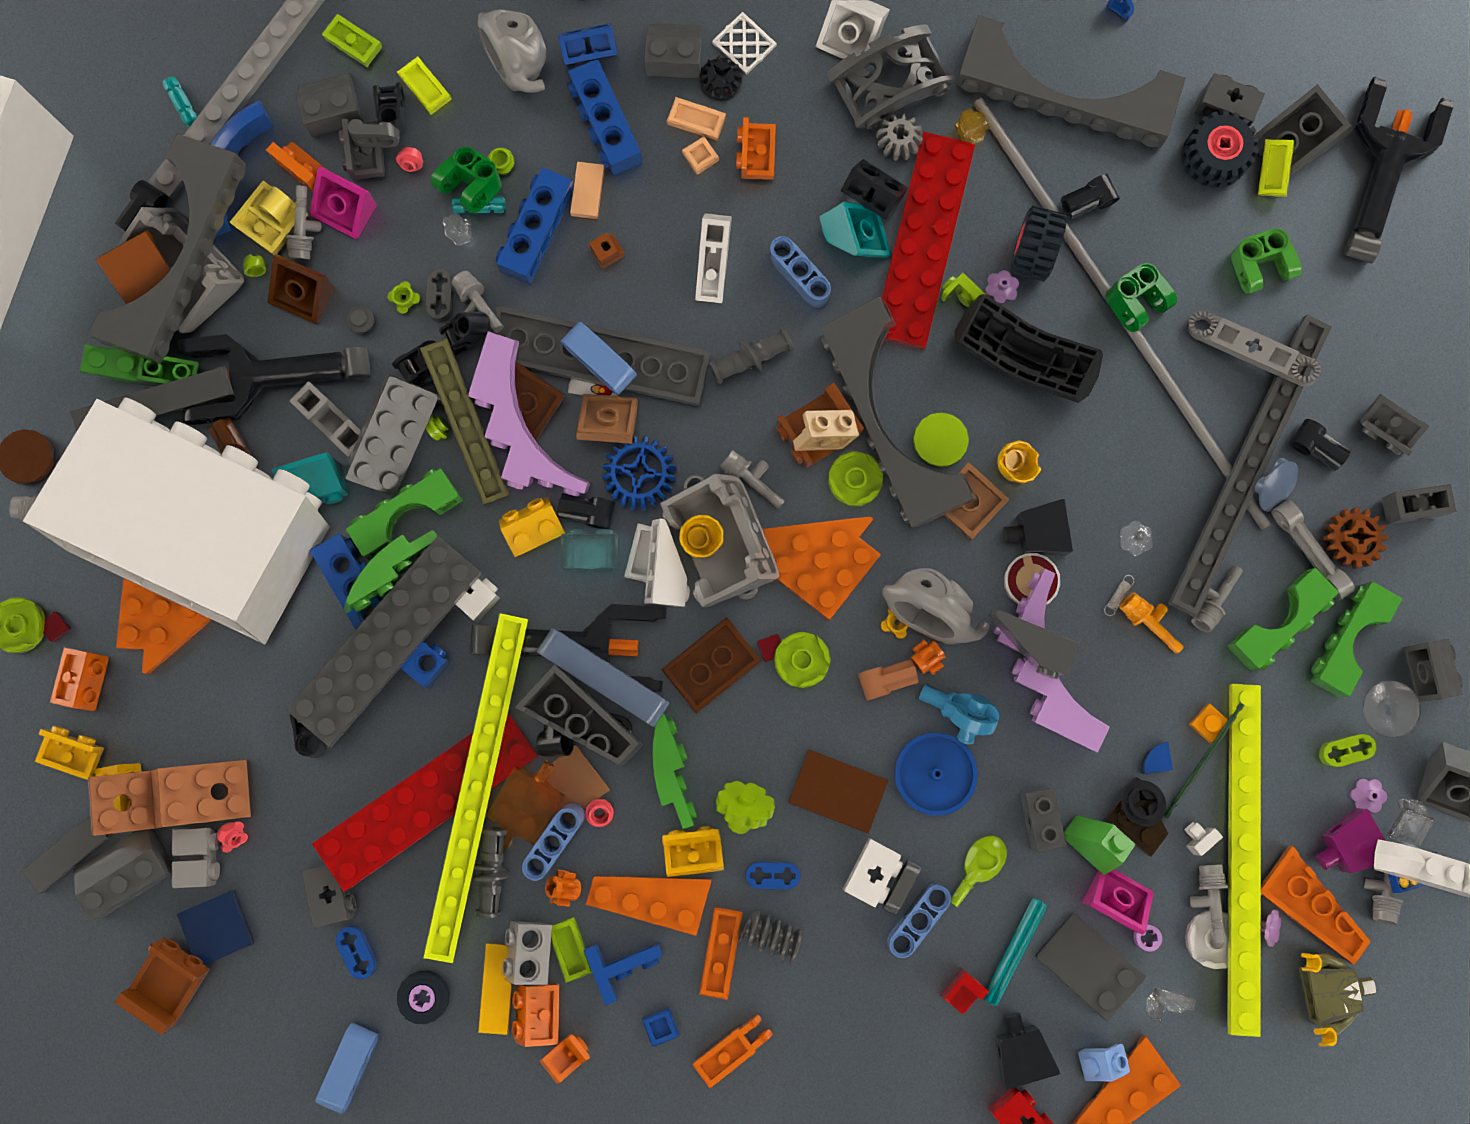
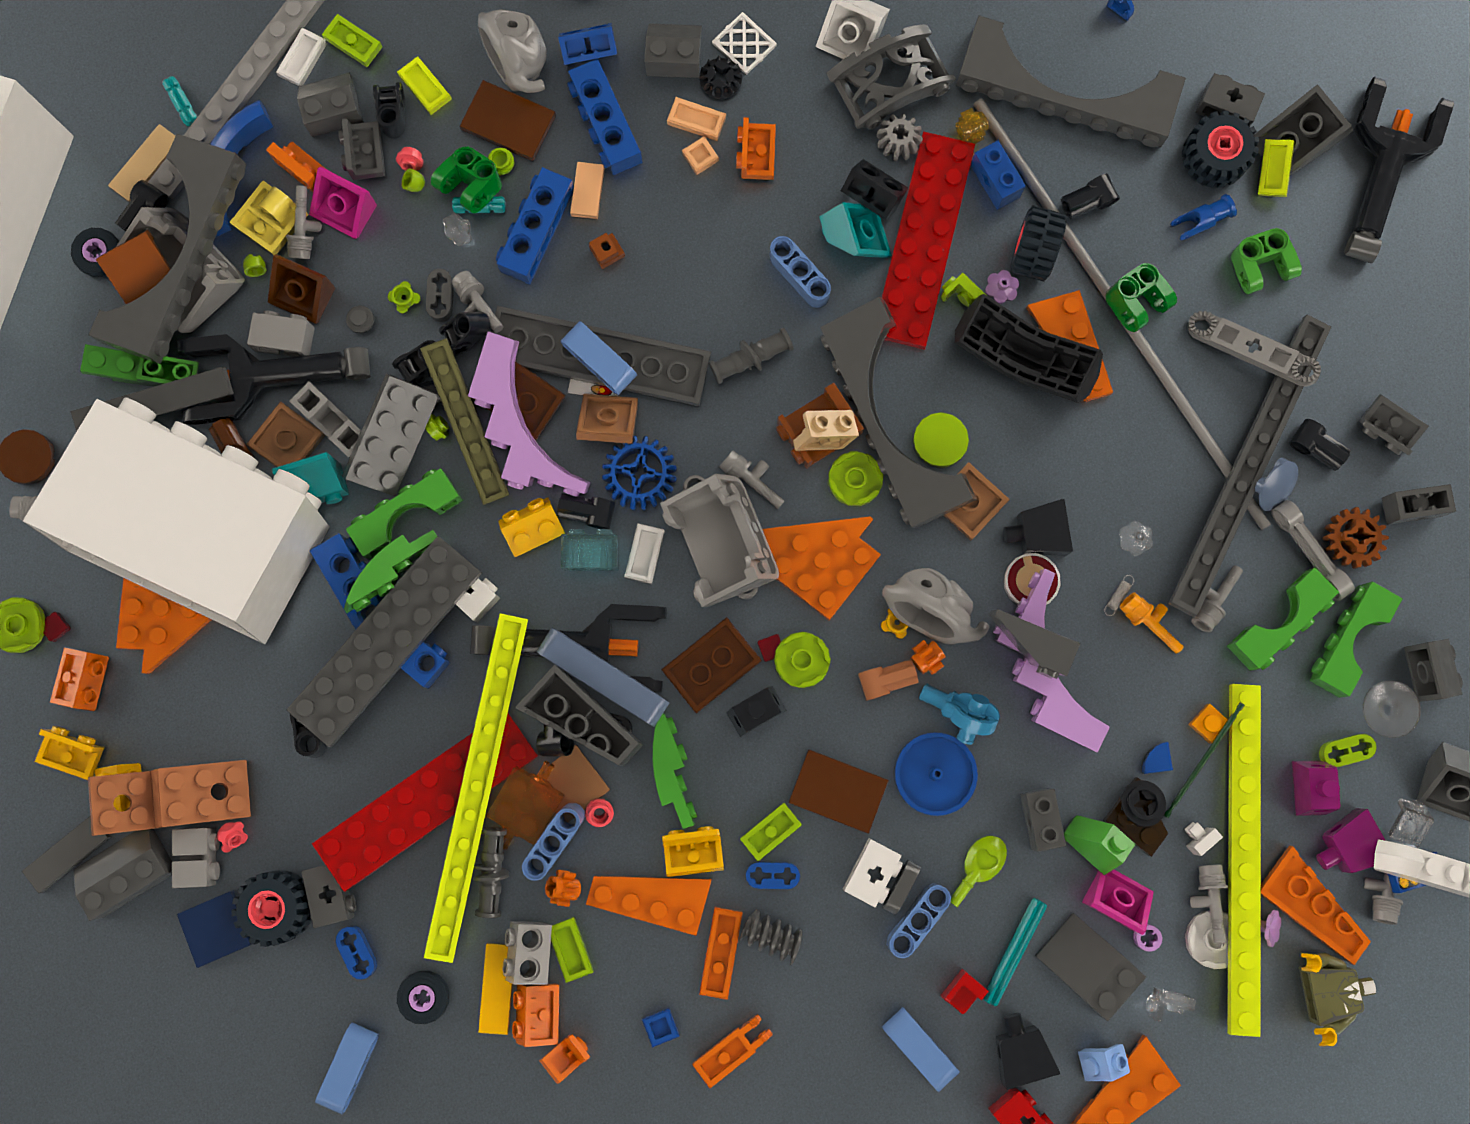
dark orange panel [114,937,210,1035] -> none
dark grey plate [348,119,400,147] -> none
blue bracket [584,943,663,1006] -> none
white slope [644,518,690,607] -> none
yellow hair [679,515,723,558] -> none
white slope [695,213,732,303] -> none
lime plant [716,781,775,834] -> none
yellow hair [997,440,1041,483] -> none
lavender plant [1350,779,1387,813] -> none
none -> black bush [71,227,119,277]
none -> tan tile [108,124,175,202]
none -> black wheel [232,870,312,947]
none -> medium nougat tile [246,401,326,467]
none -> light grey piece [247,311,315,357]
none -> white tile [276,28,327,86]
none -> lime hinge [402,168,425,192]
none -> reddish brown tile [460,80,556,161]
none -> black torso [726,686,787,737]
none -> lime plate [740,803,802,861]
none -> medium blue beam [882,1007,960,1092]
none -> blue brick [970,140,1026,210]
none -> orange wing [1026,290,1113,402]
none -> blue piece [1170,194,1237,241]
none -> magenta torso [1292,761,1341,816]

